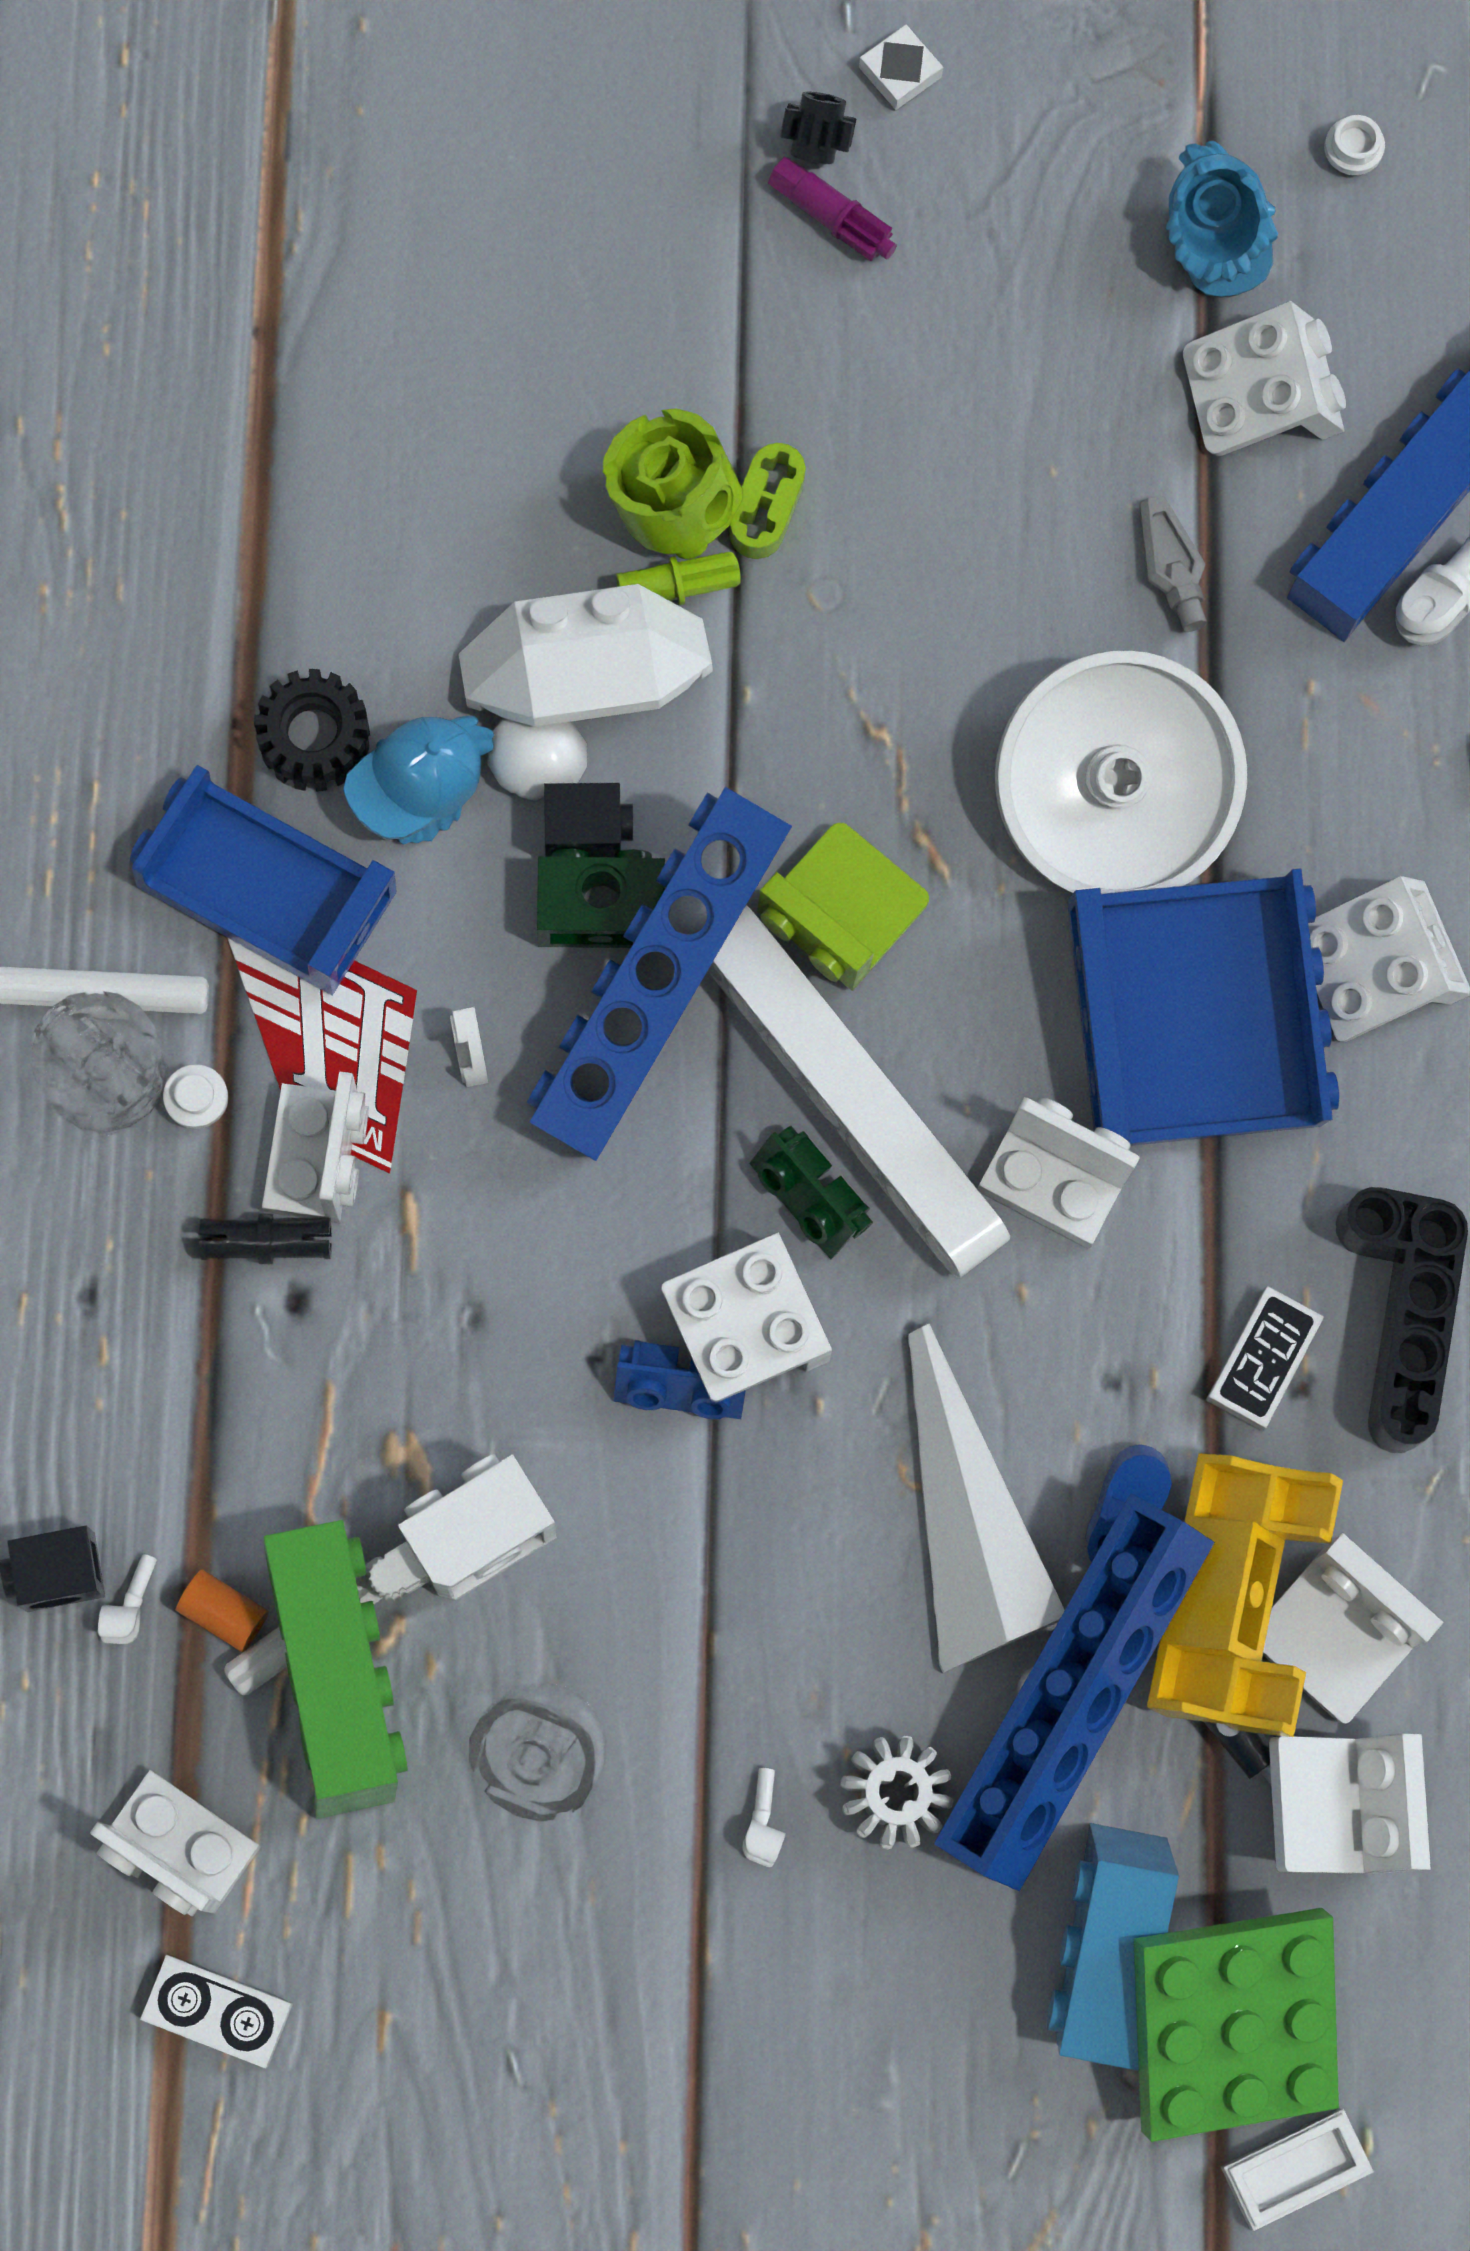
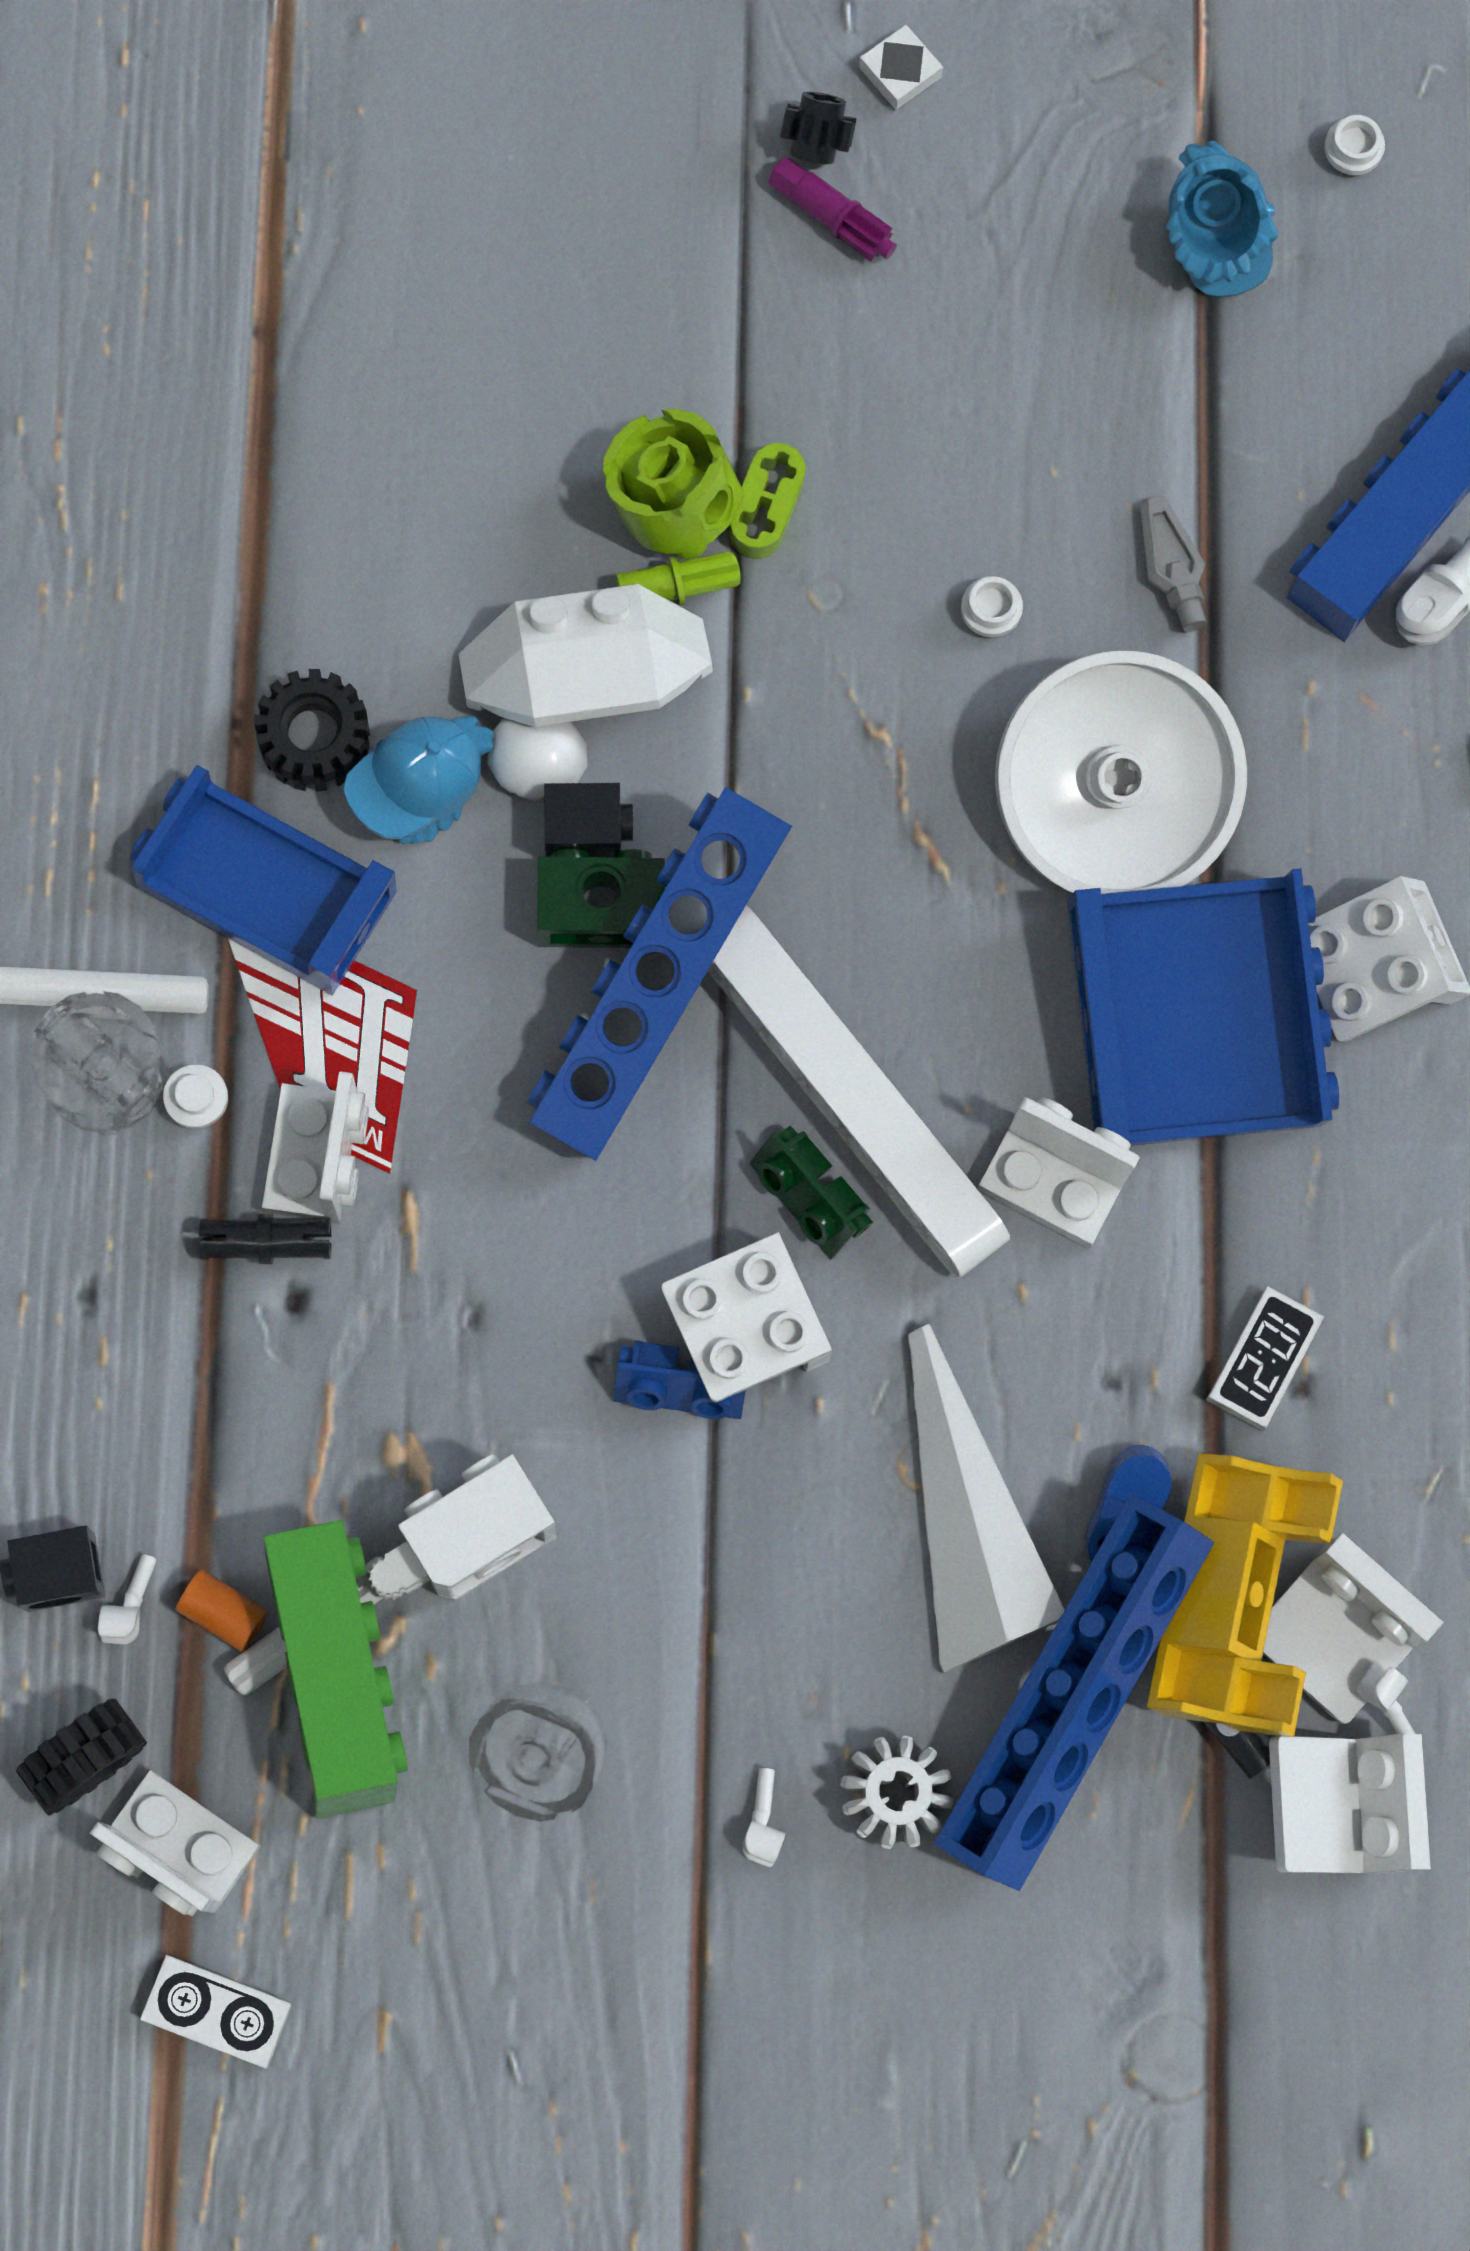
white tile [450,1007,488,1087] -> none
lime bracket [757,823,929,991] -> none
dark azure wedge [1046,1823,1179,2071] -> none
bright green plate [1133,1908,1339,2142] -> none
white bracket [1183,301,1346,456] -> none
white tile [1220,2108,1374,2231] -> none
black beam [1336,1187,1468,1453] -> none
none -> black tyre [16,1698,147,1816]
none -> white plate [961,576,1023,637]
none -> white hand [1357,1660,1415,1734]

